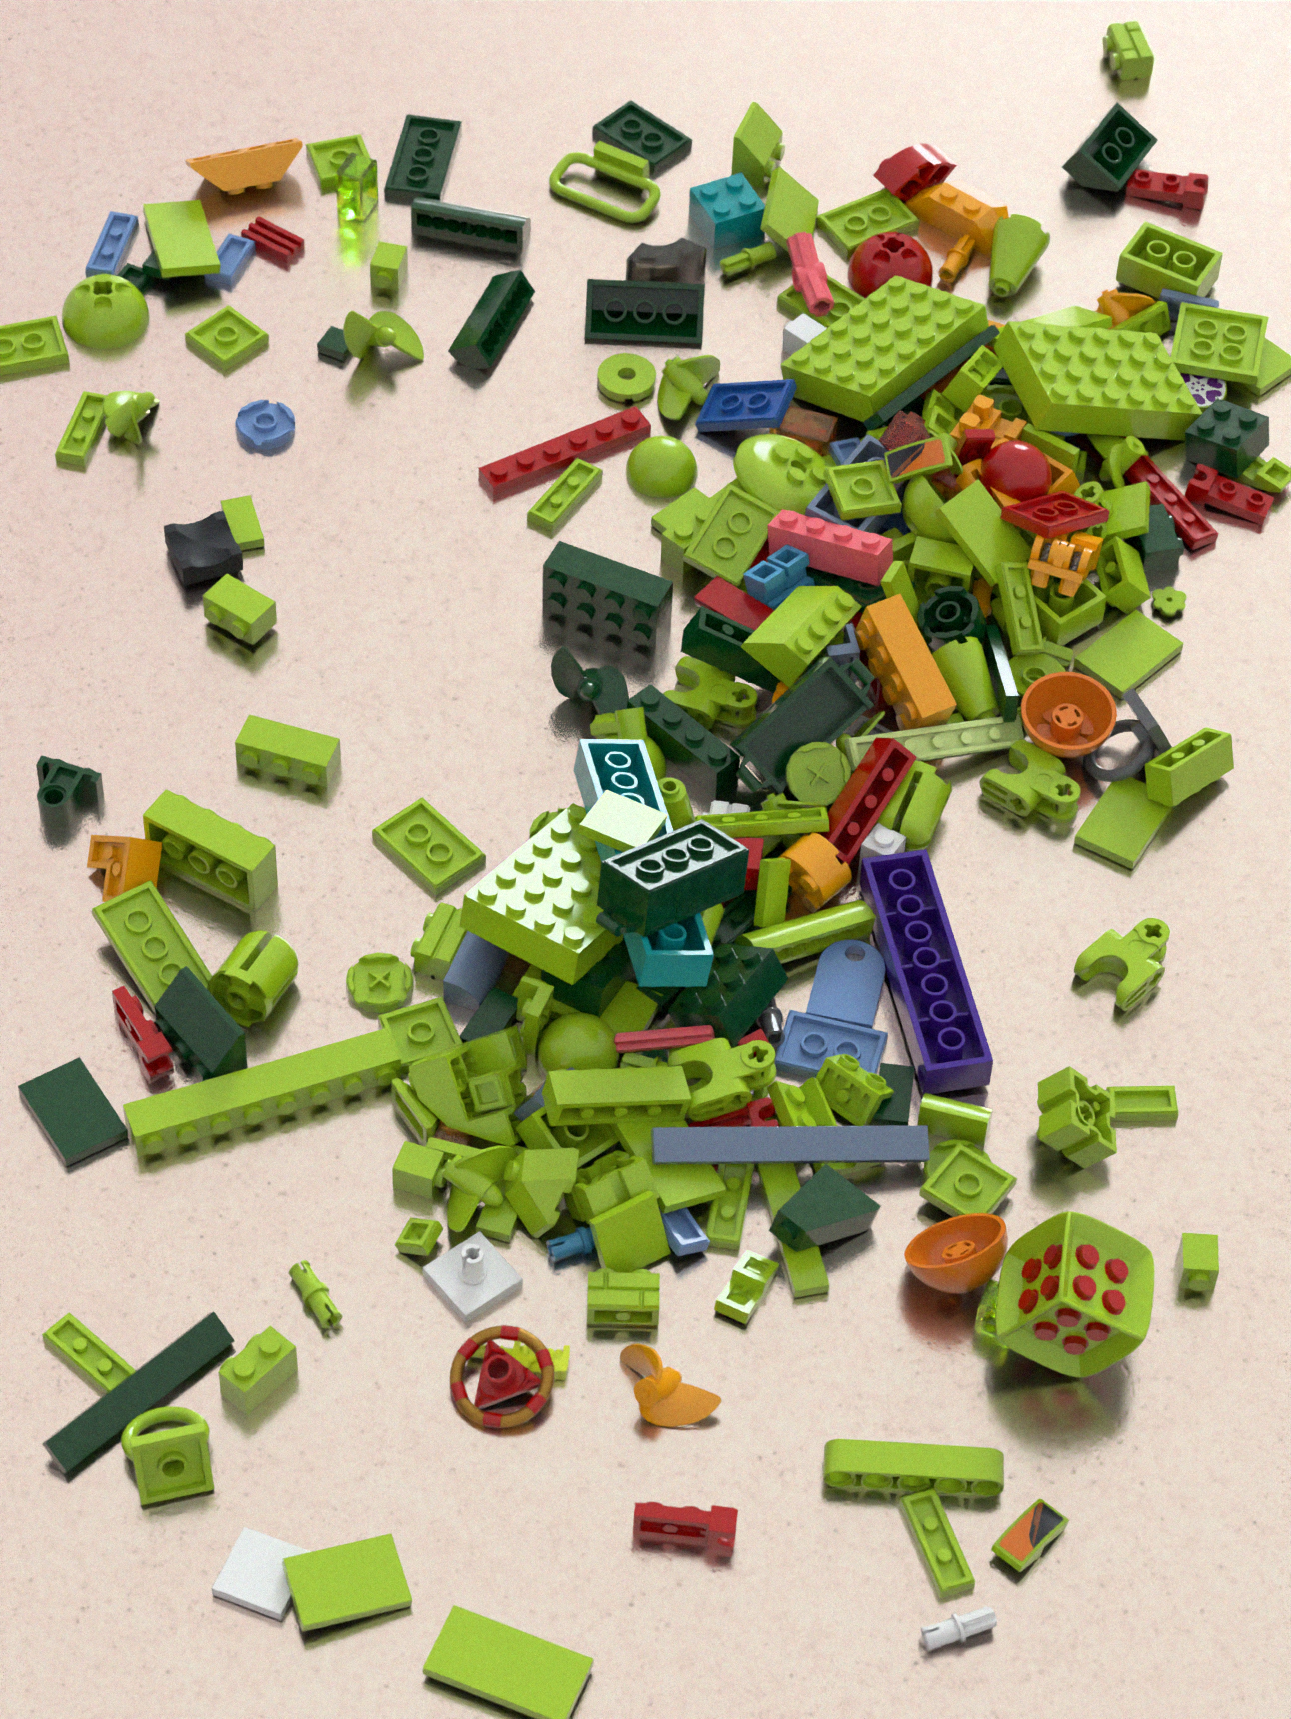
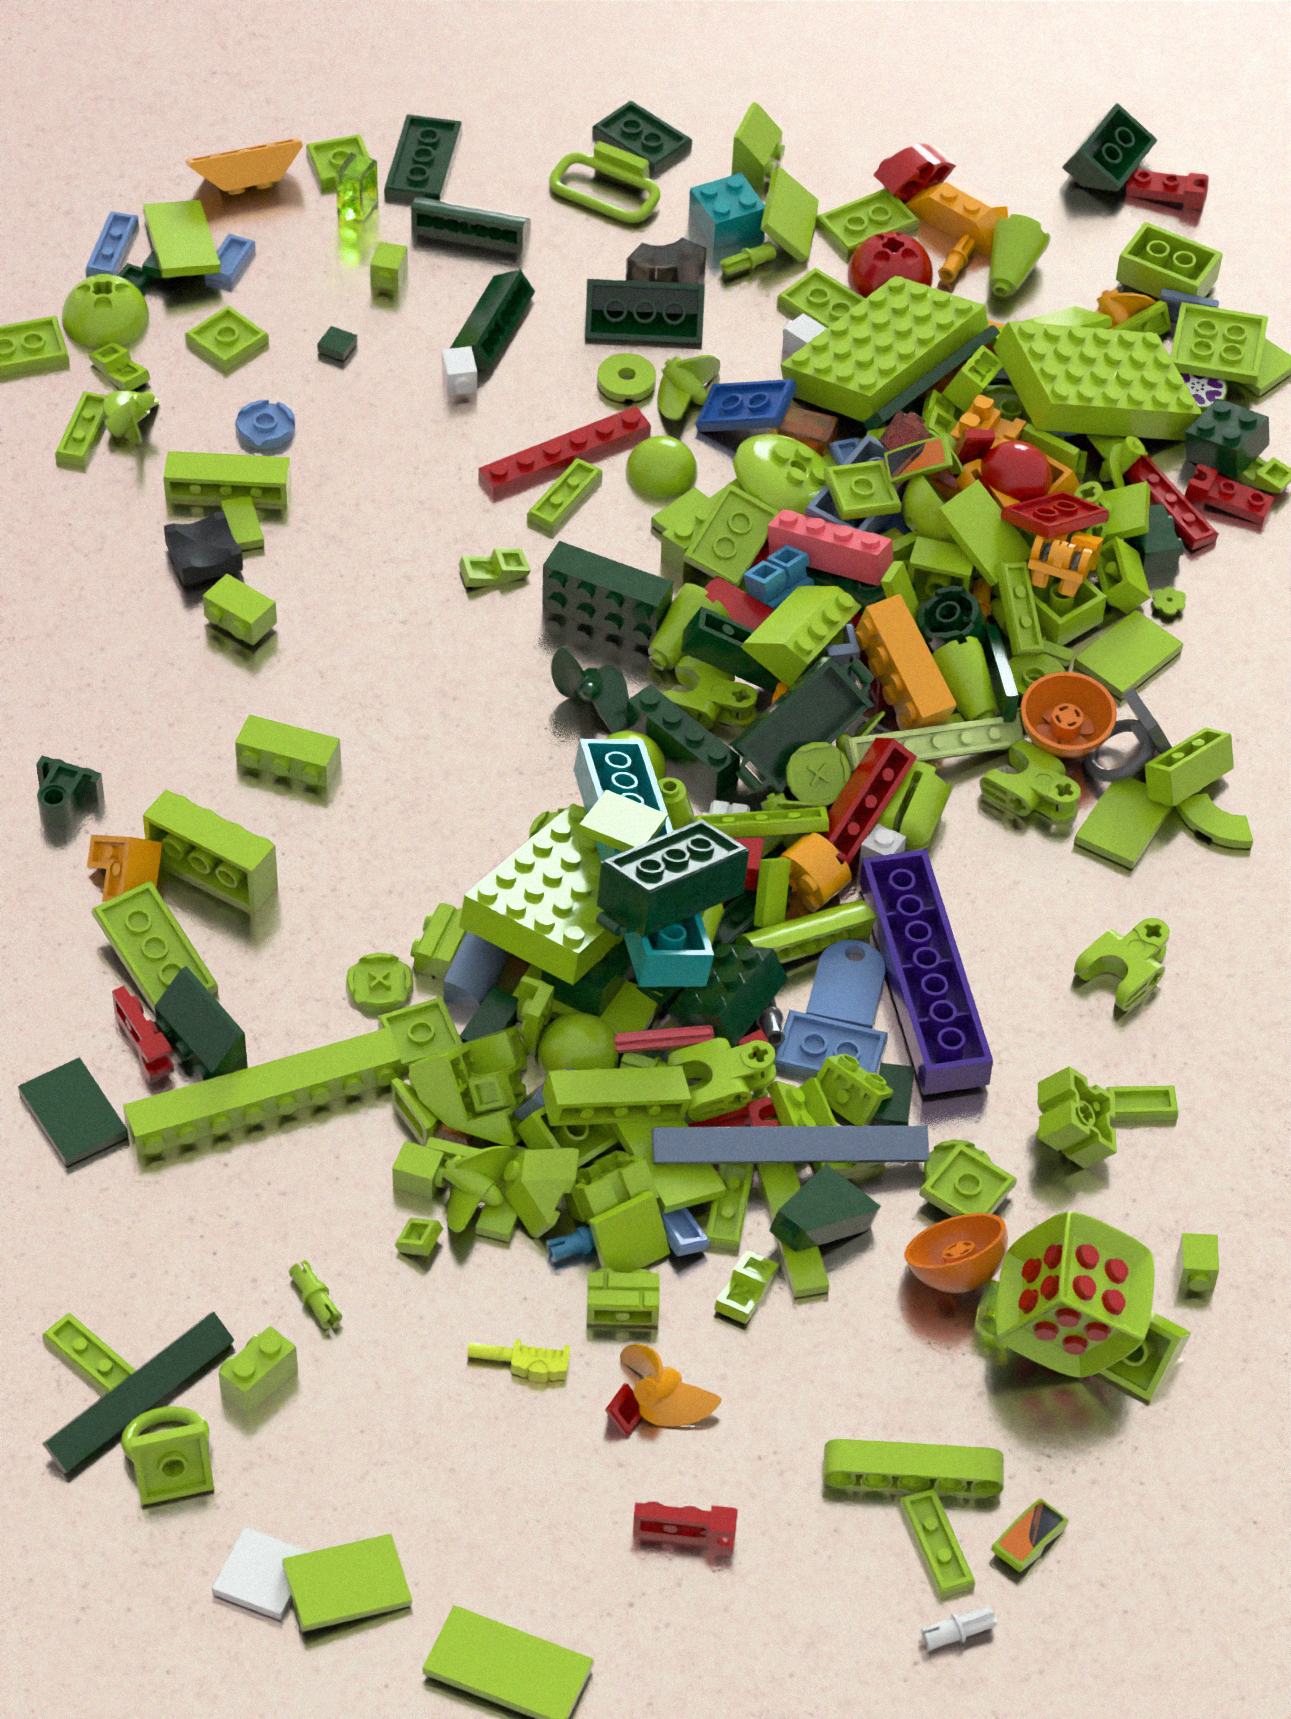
lime cylinder [206,930,299,1027] -> none
red tile [241,216,305,264] -> none
lime piece [343,310,424,361] -> none
lime tile [372,797,486,895] -> none
white tile [423,1231,523,1323] -> none
red piece [450,1325,555,1428] -> none
lime piece [590,707,647,740] -> none
coral piece [786,232,834,317] -> none
lime brick [917,1093,993,1147] -> none
lime brick [1102,20,1155,81] -> none
none -> lime slope [88,342,151,391]
none -> lime brick [163,451,291,505]
none -> white brick [442,346,477,396]
none -> lime slope [458,548,531,587]
none -> red slope [605,1383,642,1436]
none -> lime cone [648,583,731,670]
none -> lime slope [1099,1311,1192,1401]
none -> lime tile [1176,793,1254,848]

